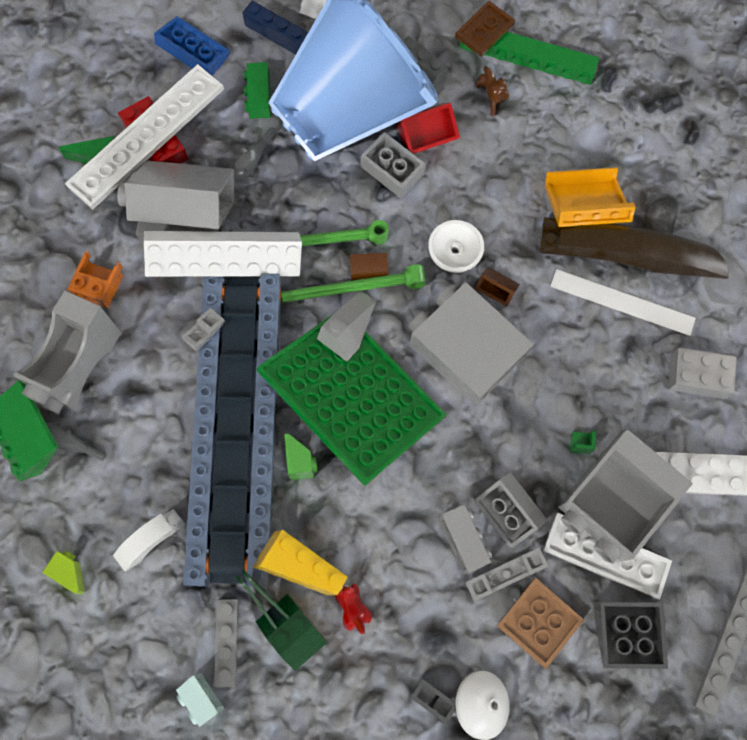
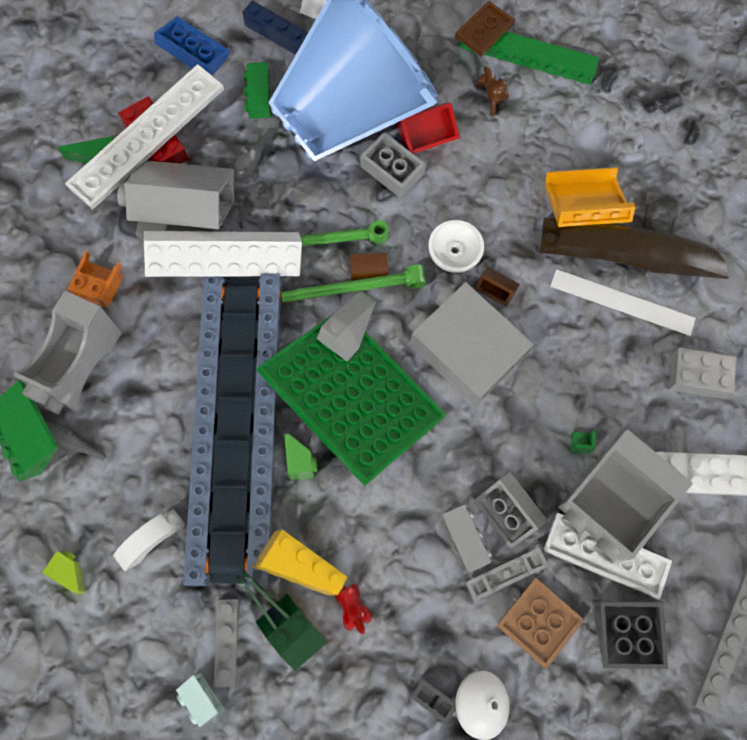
light grey slope [182,308,225,352] -> none

